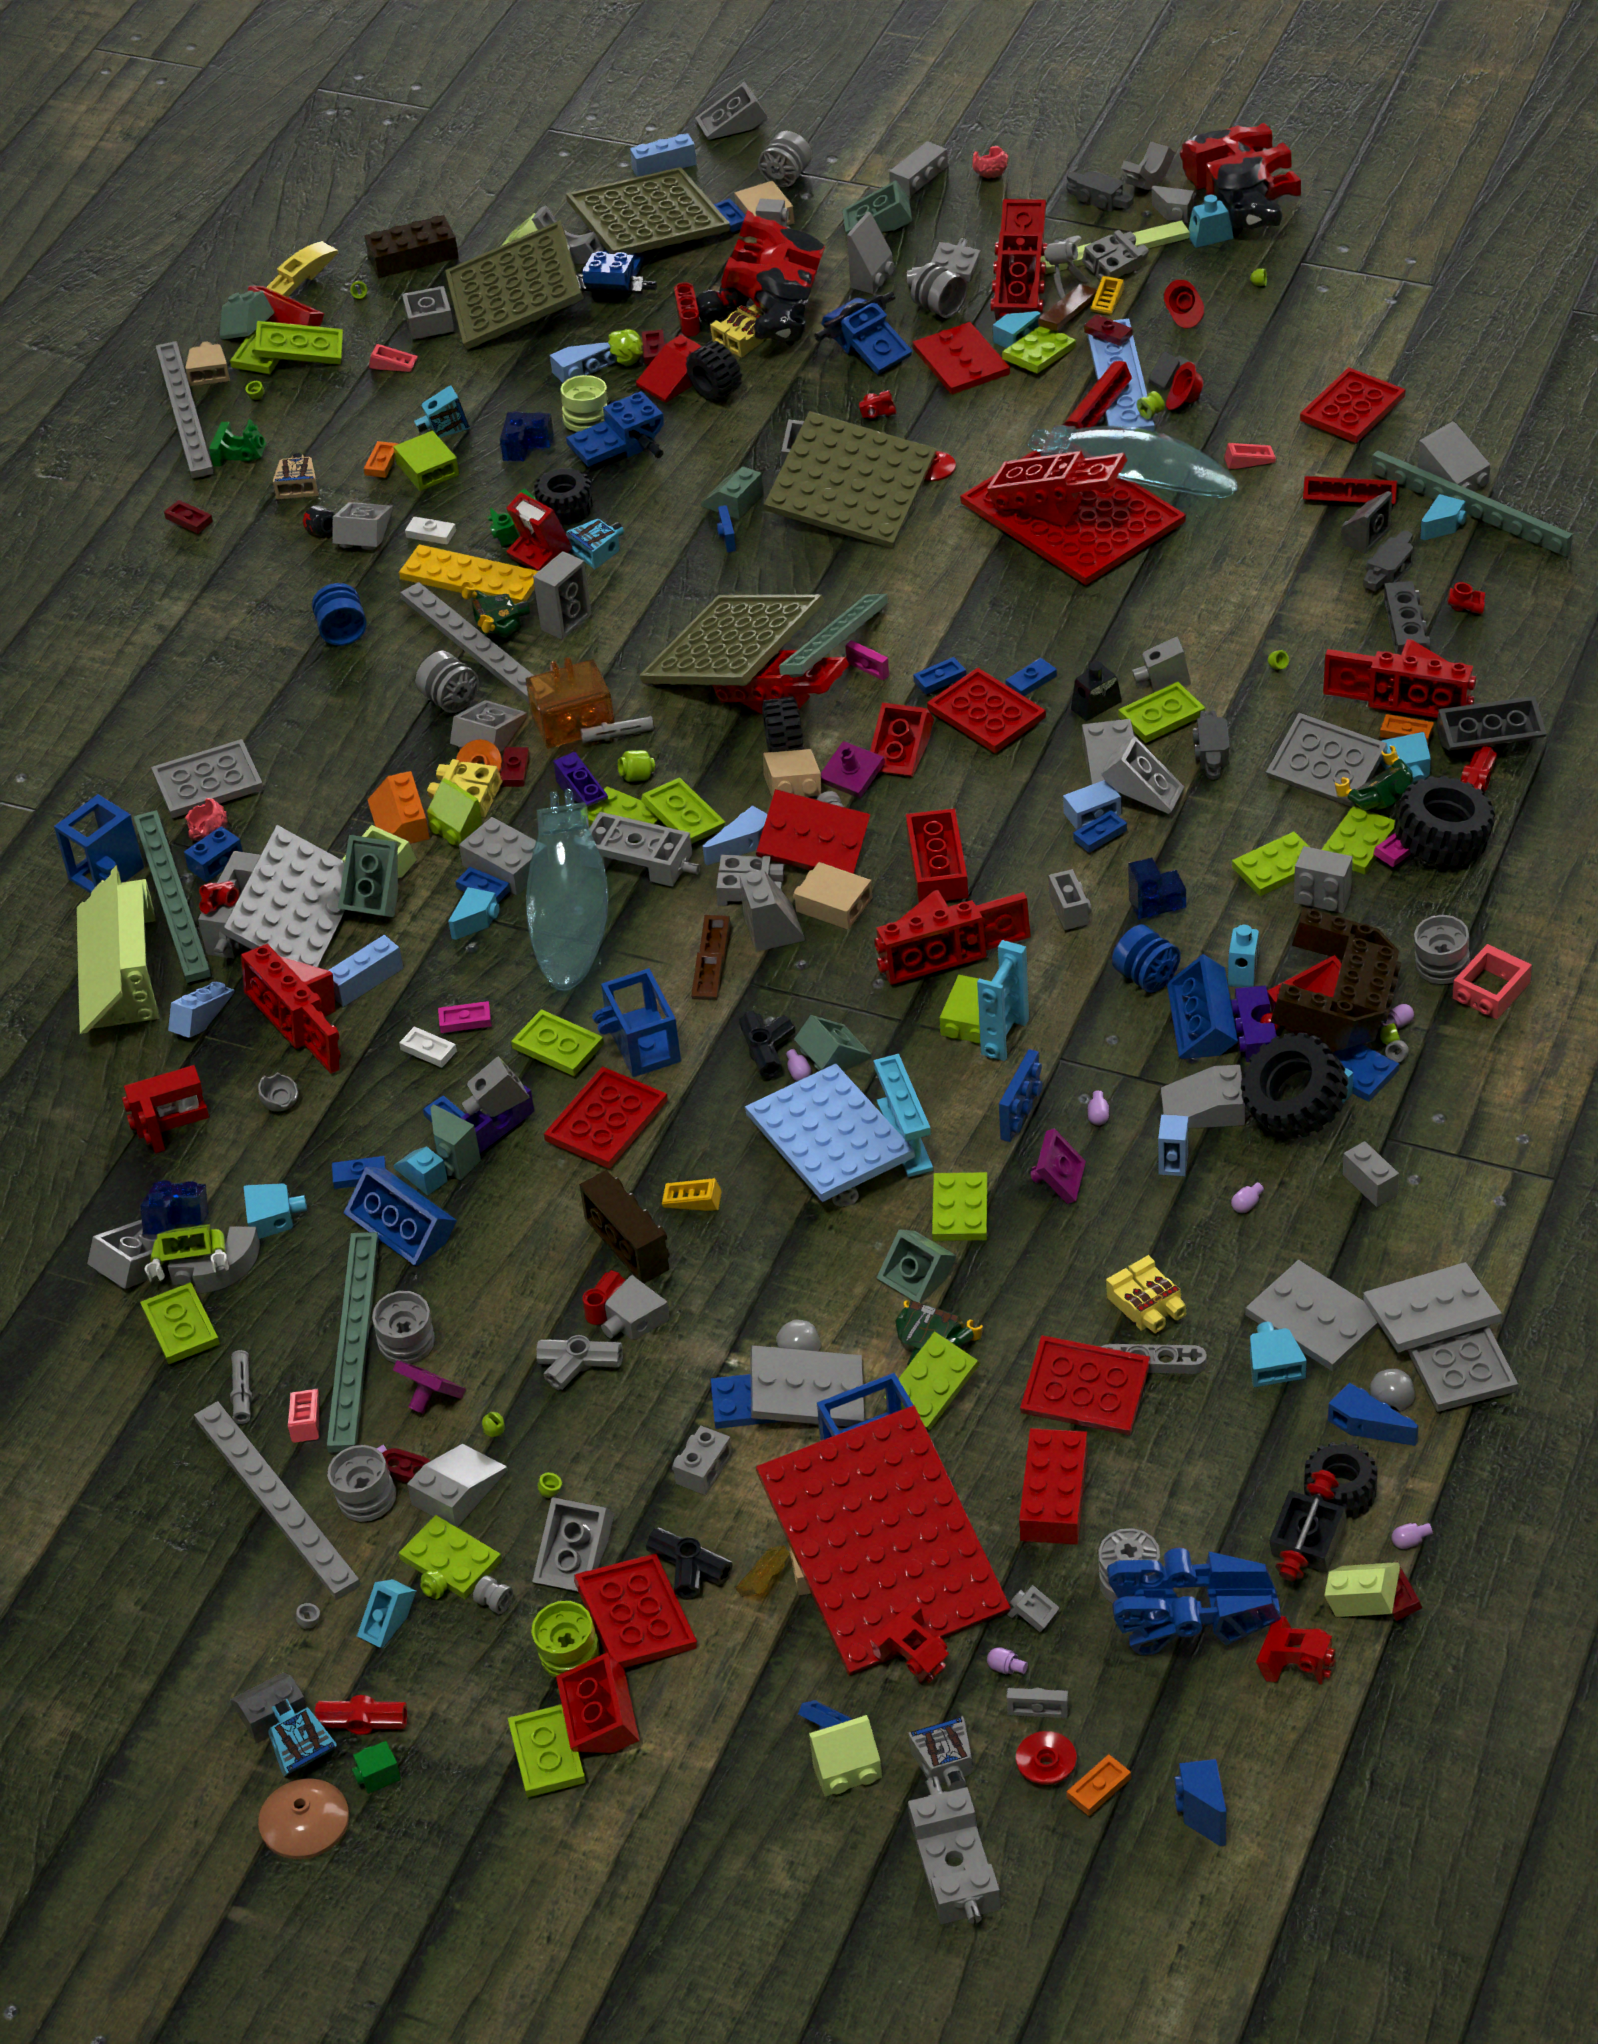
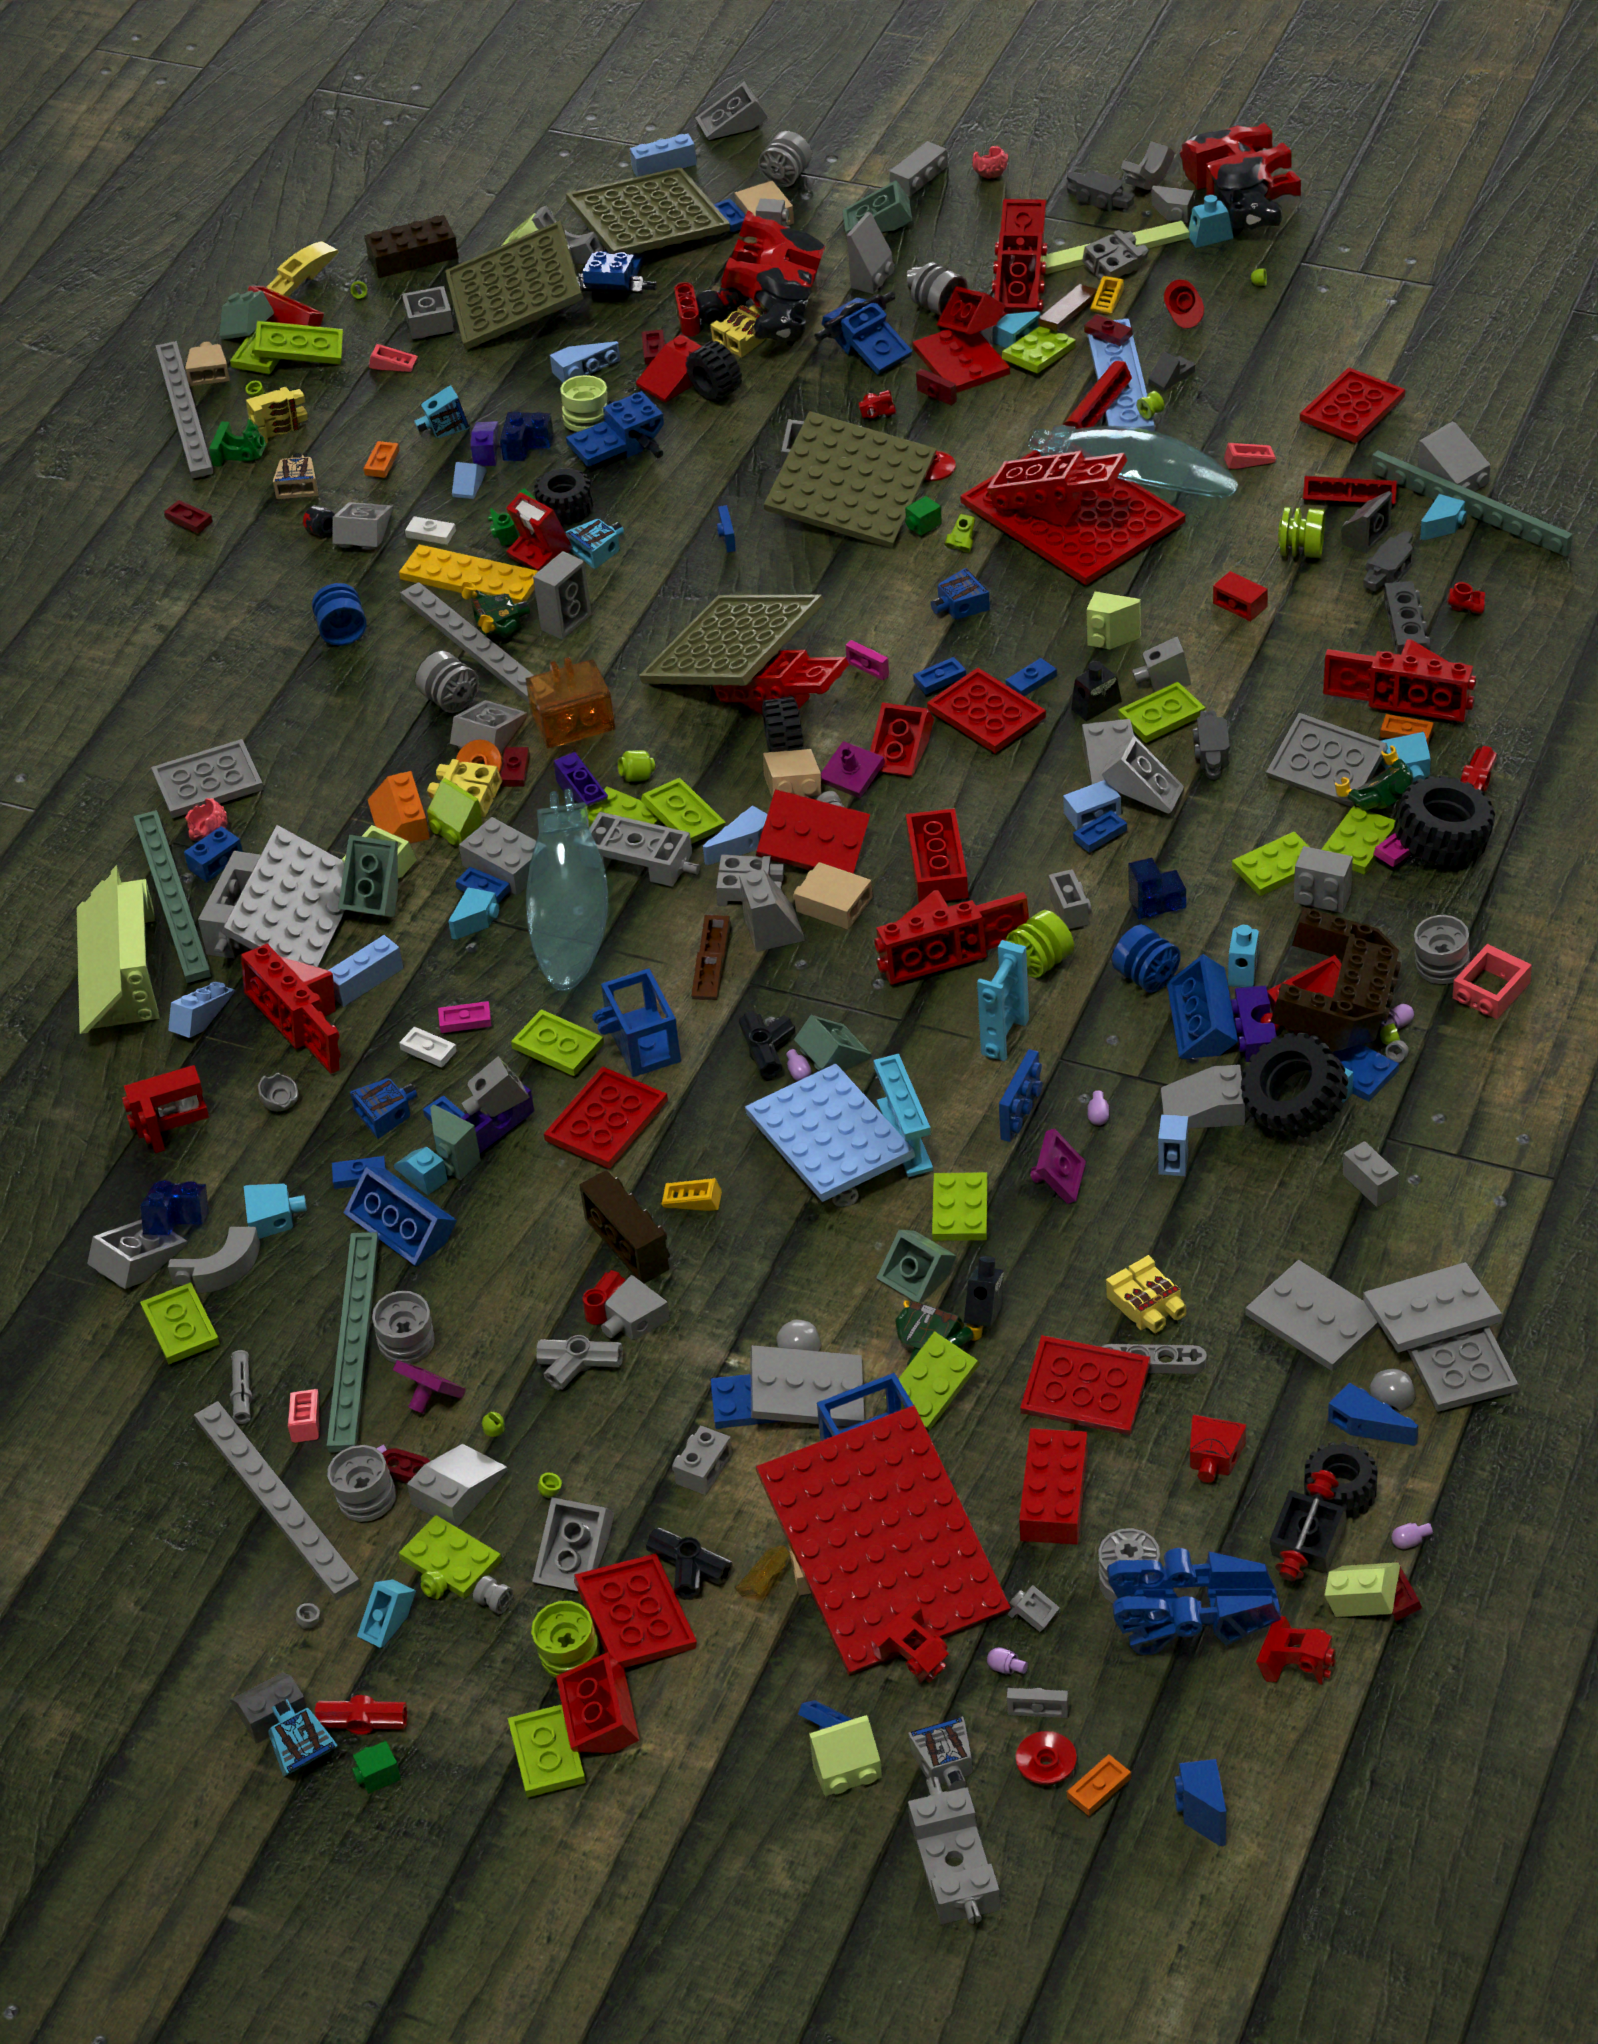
blue piece [54,794,144,894] -> none
lime torso [145,1224,229,1282] -> none
red plate [199,881,239,914] -> none
nougat dish [258,1779,349,1859] -> none
lime brick [393,430,459,491] -> none
light grey pin [581,716,654,744] -> none
lime hair [608,329,643,367] -> none
sand green slope [701,466,764,519] -> none
sand green plate [779,594,888,678] -> none
light grey plate [931,238,980,282] -> none
lime brick [940,975,989,1043] -> none
light grey plant [1044,236,1088,299] -> none
red piece [1166,362,1203,410] -> none
lavender cylinder [1231,1183,1264,1213] -> none
medium azure torso [1250,1322,1306,1387] -> none
lime hinge [1268,650,1289,670] -> none
dark grey slope [1436,696,1547,751] -> none
none -> light yellow hips [246,387,308,443]
none -> blue torso [350,1079,417,1139]
none -> light blue slope [452,462,487,499]
none -> dark purple slope [471,421,499,466]
none -> green brick [905,496,942,536]
none -> dark red plate [916,369,957,406]
none -> blue torso [931,568,990,619]
none -> red slope [937,286,1006,335]
none -> lime plate [944,514,975,553]
none -> black torso [964,1256,1004,1327]
none -> lime wheel [1006,910,1074,978]
none -> yellowish green slope [1087,592,1141,649]
none -> red torso [1190,1415,1246,1482]
none -> red brick [1213,571,1268,622]
none -> lime wheel [1278,507,1325,558]

